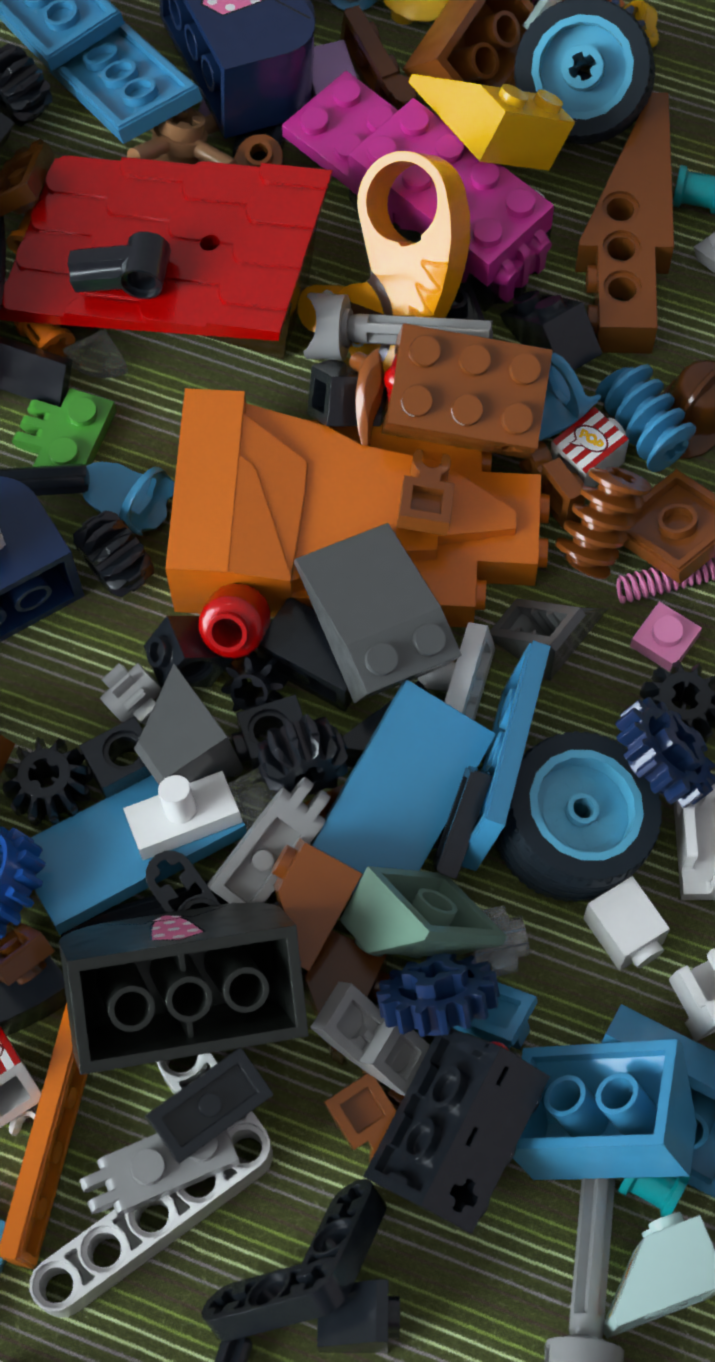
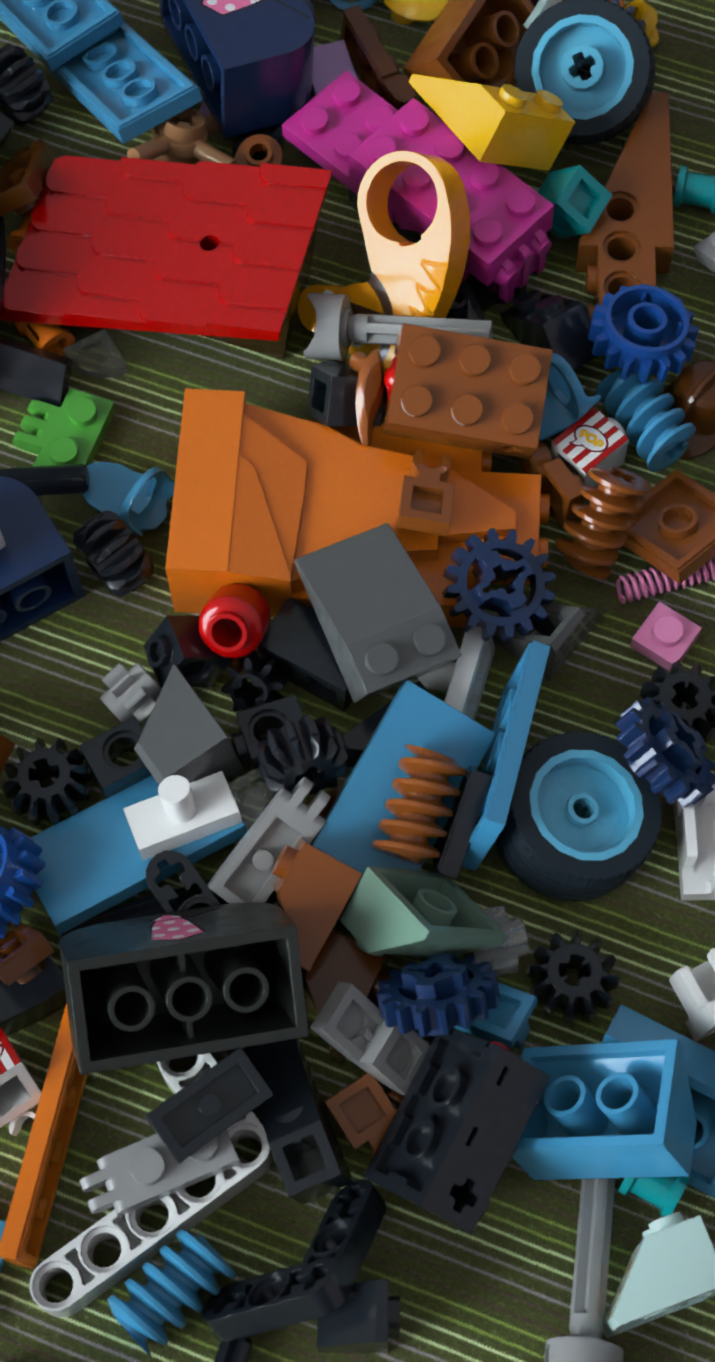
black piece [67,231,171,299] -> none
white brick [583,876,670,971] -> none
none -> dark azure piece [107,1229,237,1359]
none -> black slope [243,1038,354,1205]
none -> dark orange piece [371,744,468,865]
none -> dark blue gear [442,528,556,642]
none -> black gear [526,930,620,1024]
none -> teal brick [538,165,613,239]
none -> blue gear [588,284,698,384]

